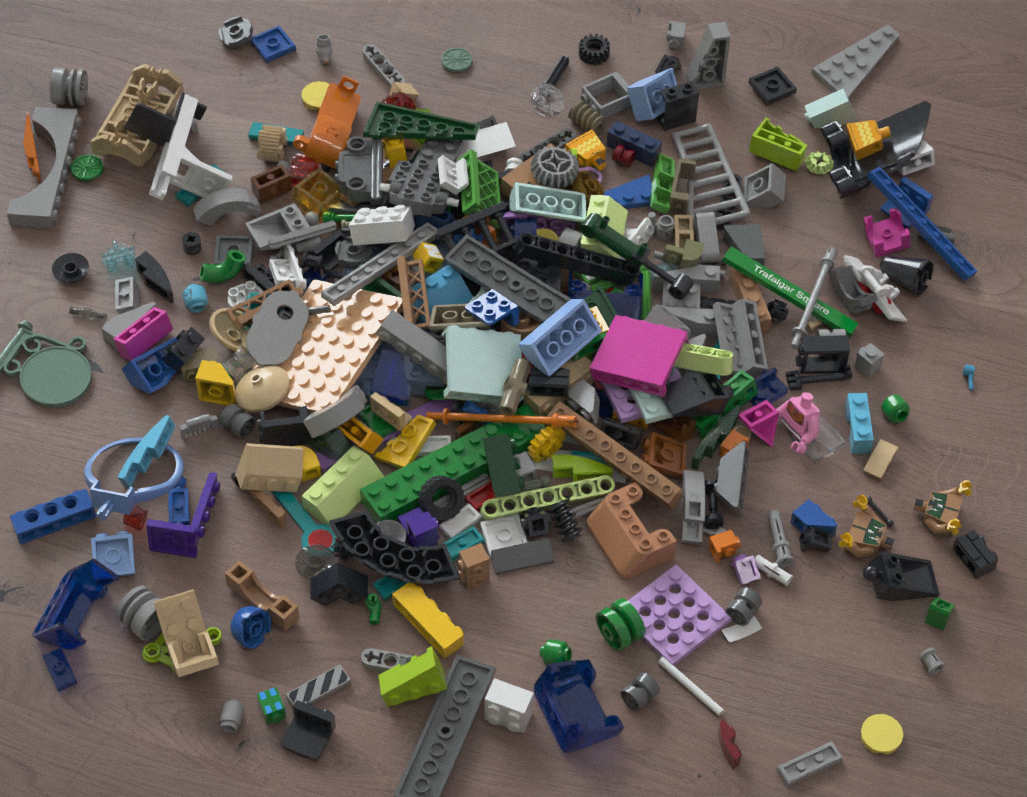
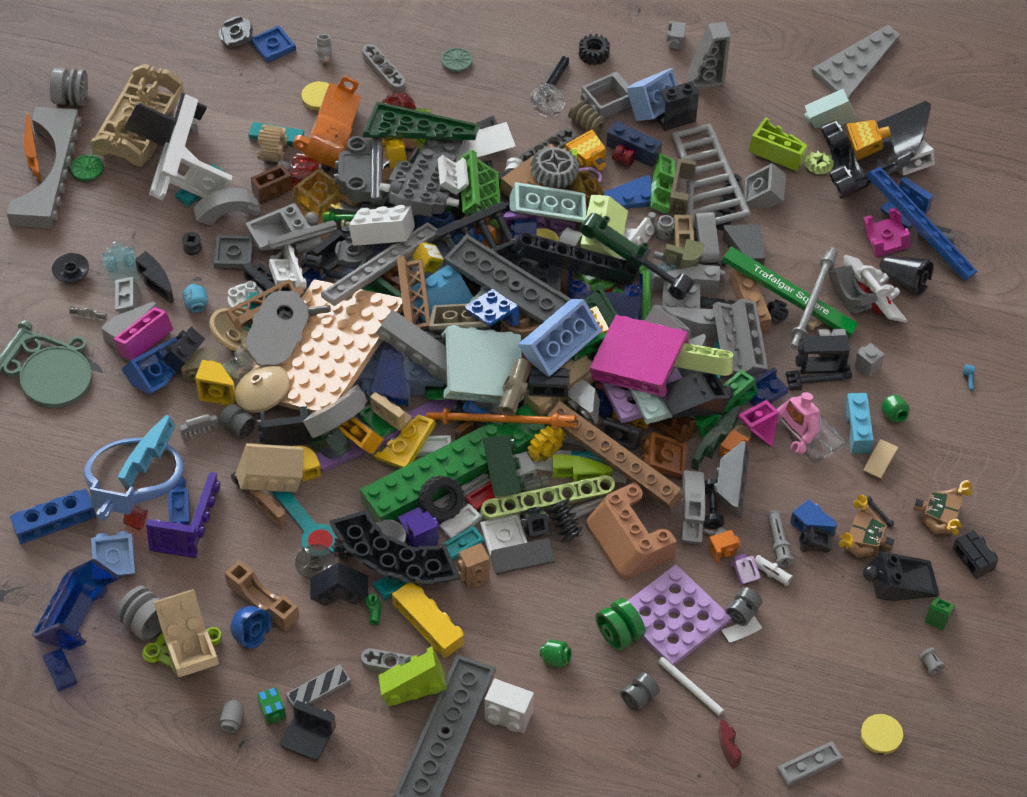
green cylinder [200,250,246,283] -> none
yellowish green slope [302,445,384,526] -> none
tan tile [389,82,419,103] -> none
clear blue windscreen [534,659,624,753] -> none
black bracket [655,54,682,74] -> none
black plate [748,66,797,105] -> none

